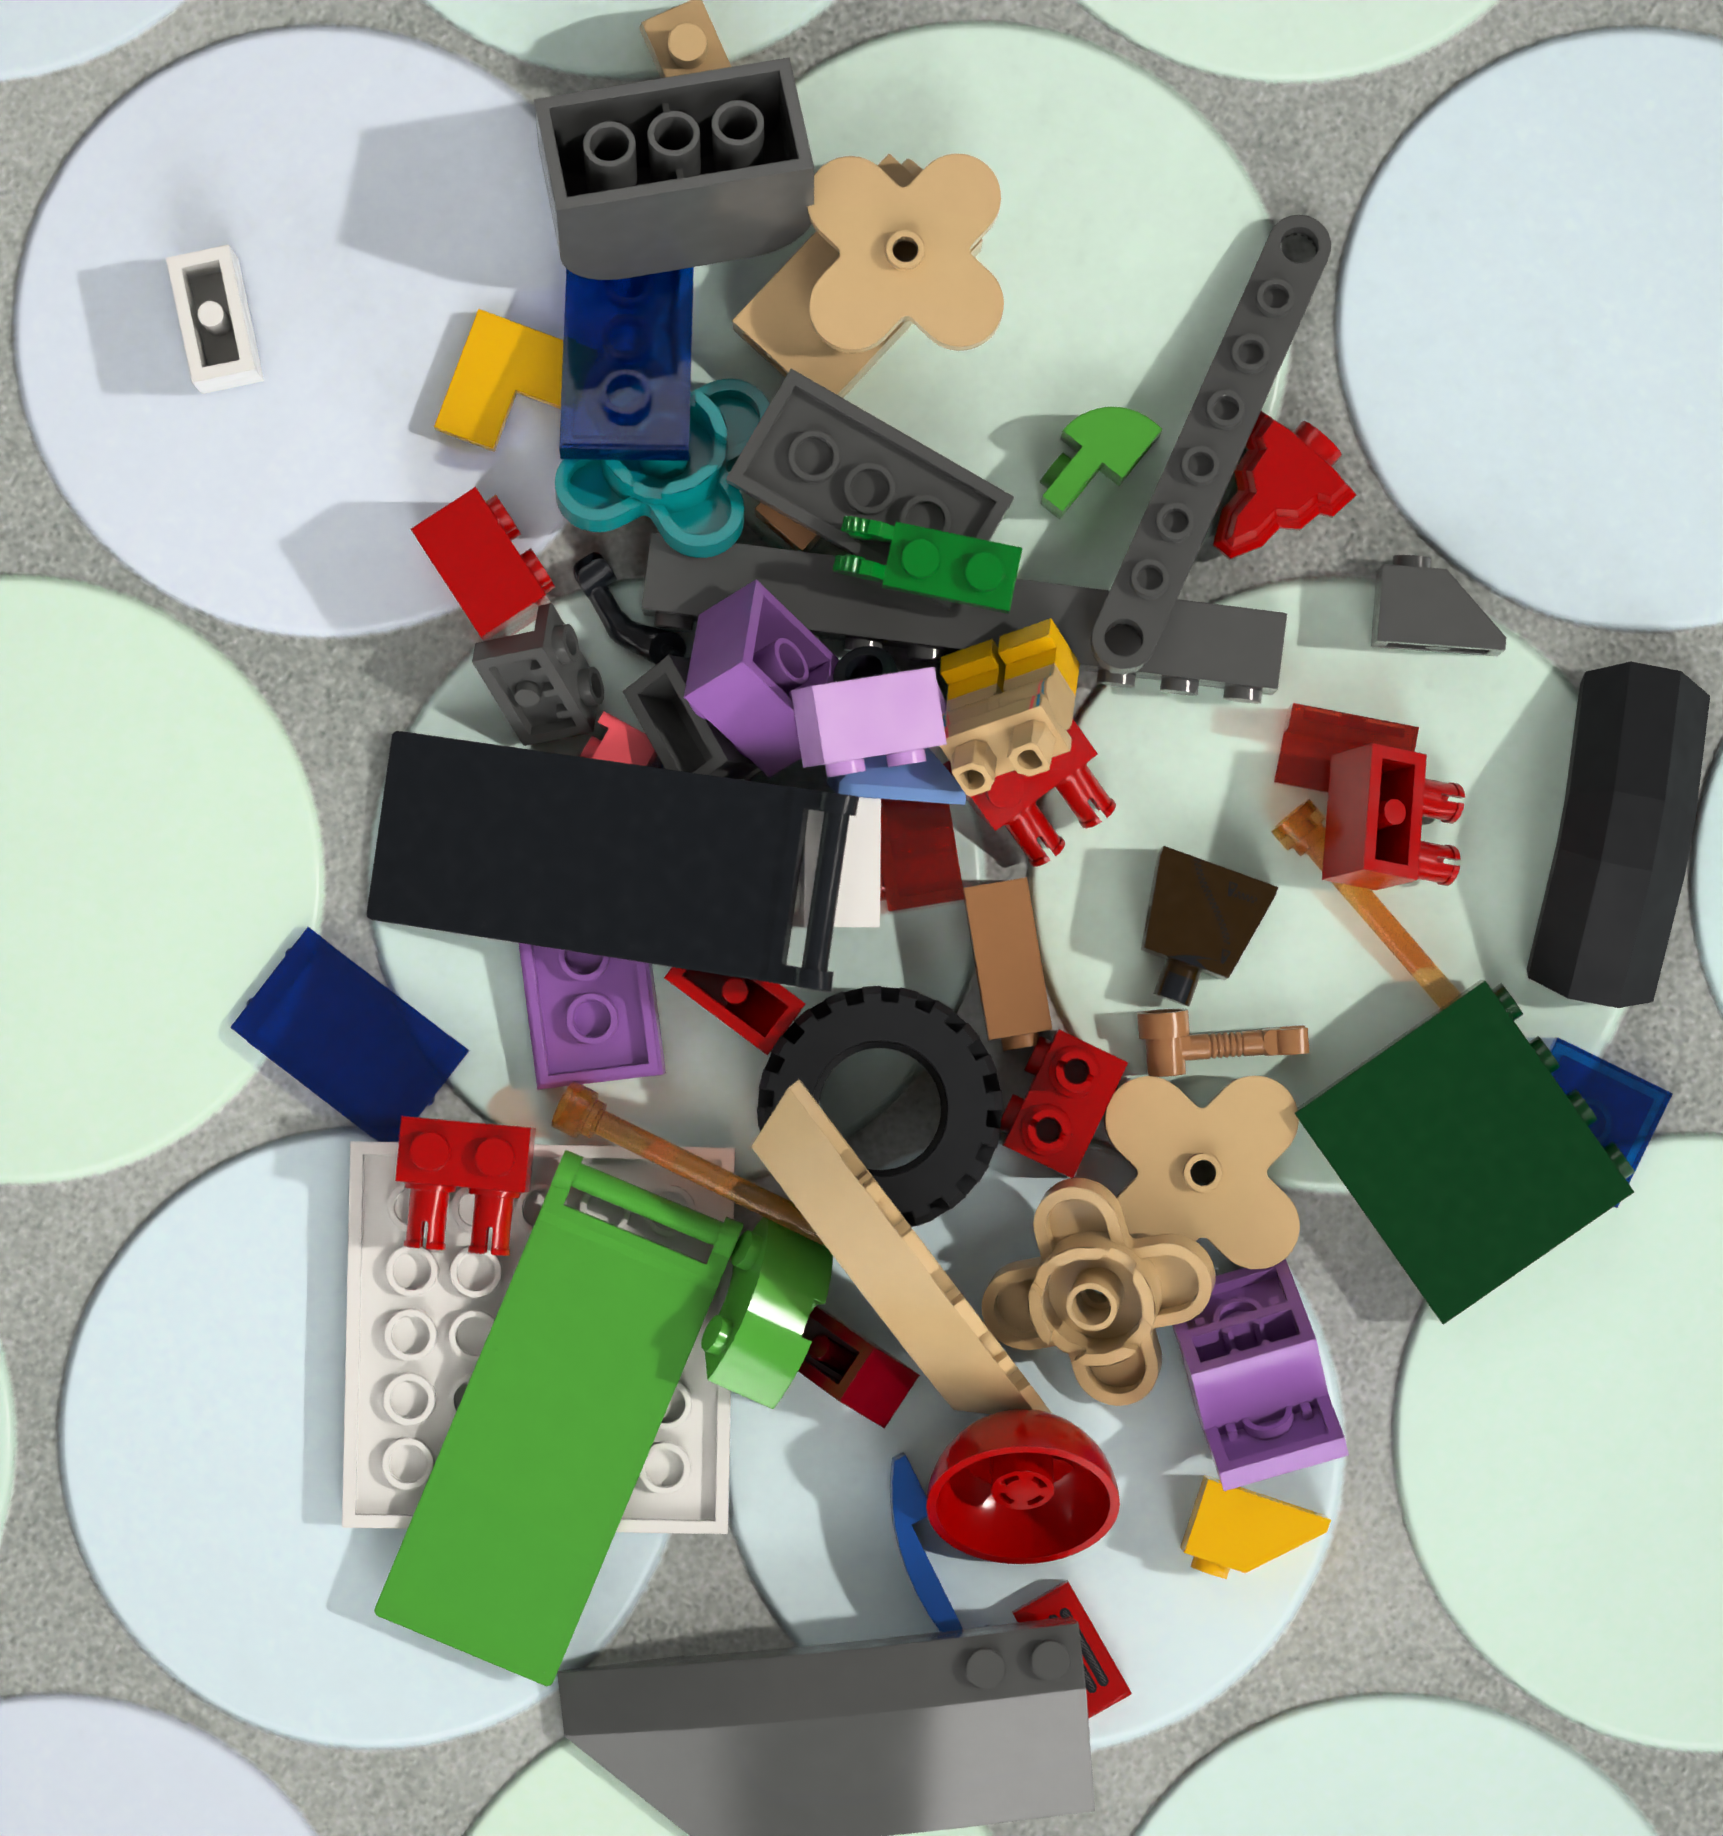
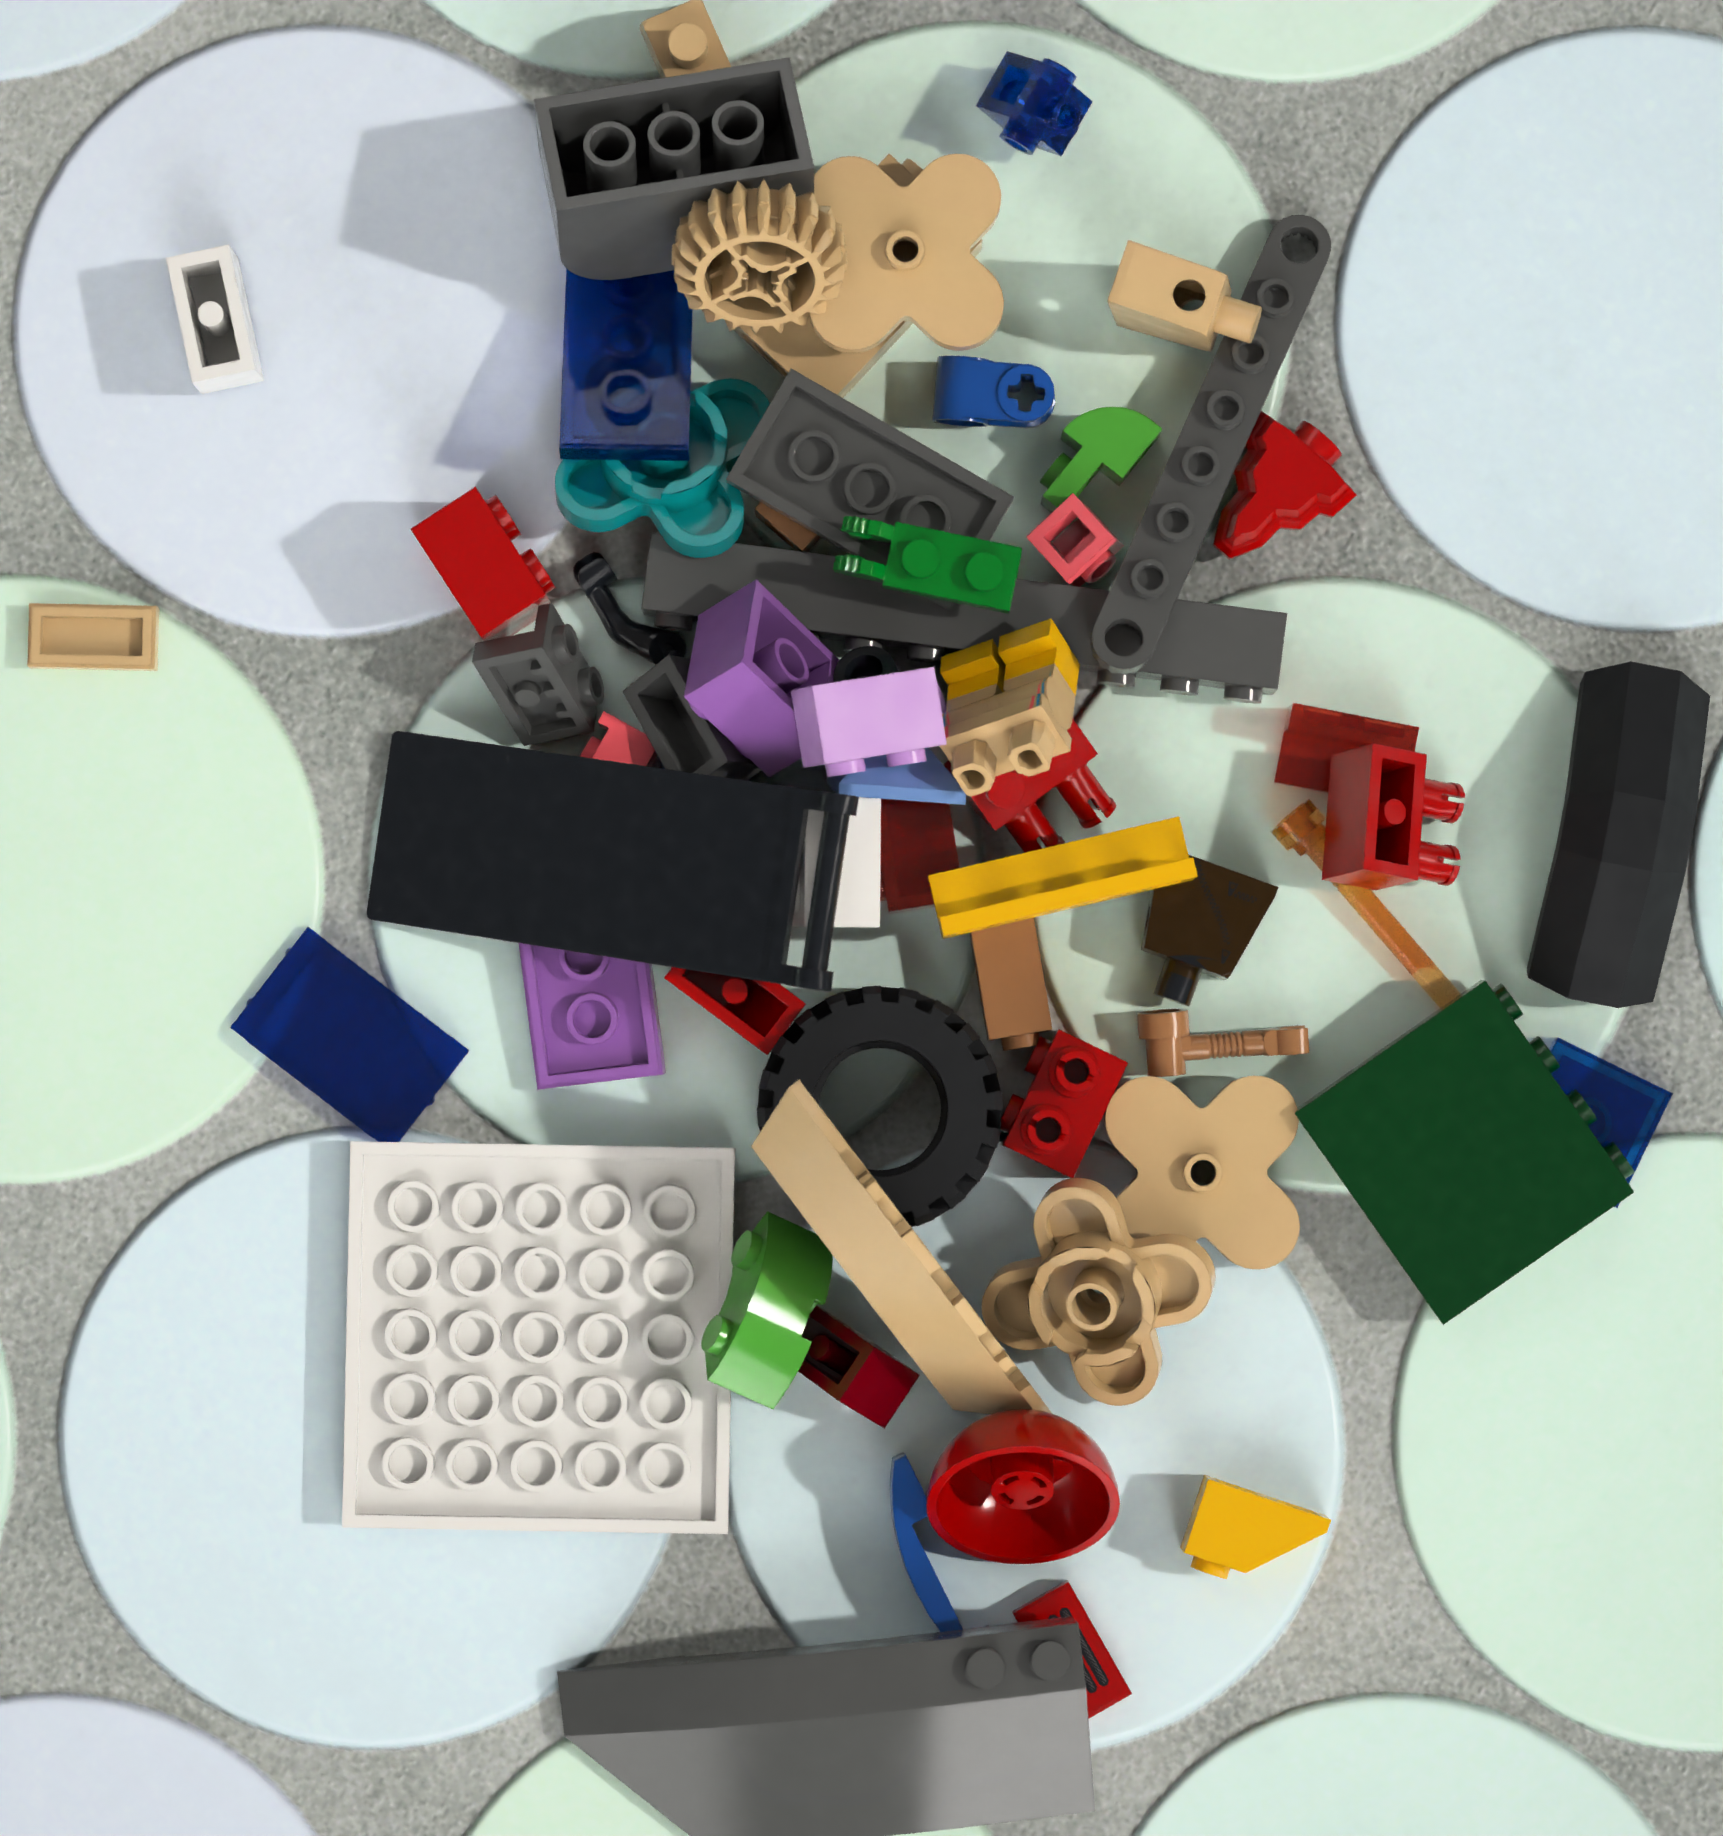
bright green flag [374,1150,744,1686] -> none
red brick [395,1116,536,1256] -> none
yellow tile [434,309,598,452] -> none
clear orange piece [552,1081,825,1246] -> none
medium lavender bracket [1172,1258,1349,1491] -> none
dark grey slope [1371,555,1506,656] -> none
none -> tan tile [27,603,159,671]
none -> tan gear [672,179,847,335]
none -> yellow fence [928,816,1198,939]
none -> blue piece [932,356,1056,428]
none -> clear blue brick [976,51,1093,156]
none -> coral brick [1026,493,1124,587]
none -> tan torso [1107,240,1262,351]

